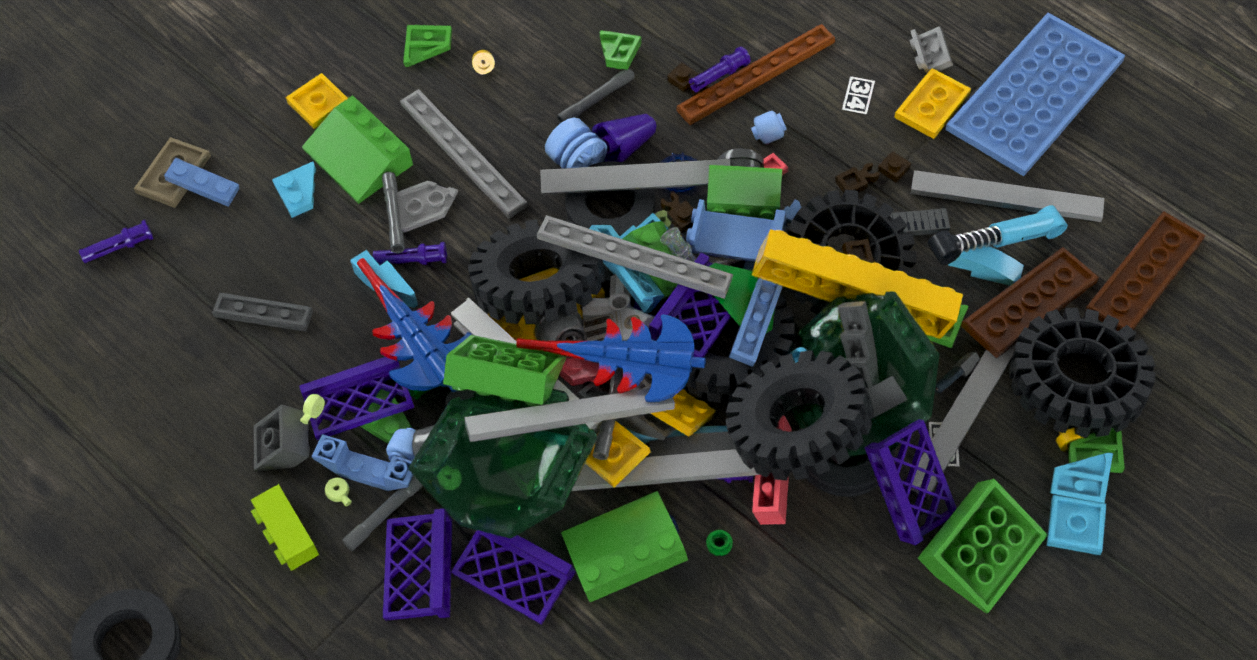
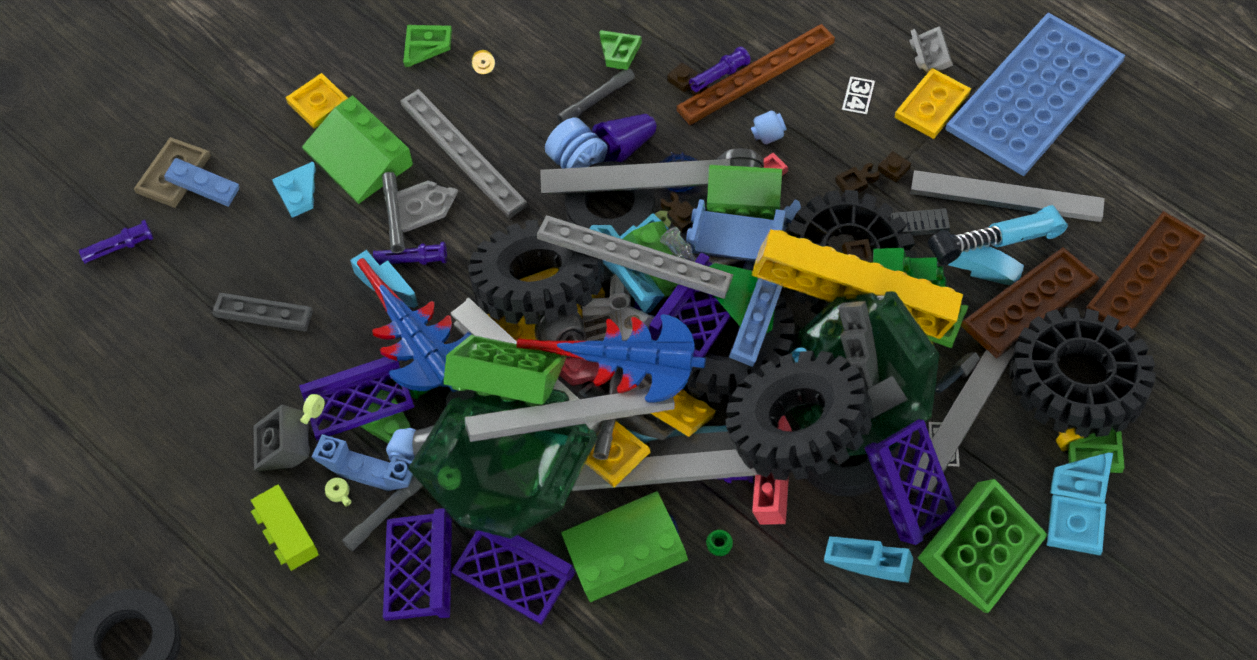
none -> medium azure slope [824,536,914,583]
none -> green arch [873,248,946,287]

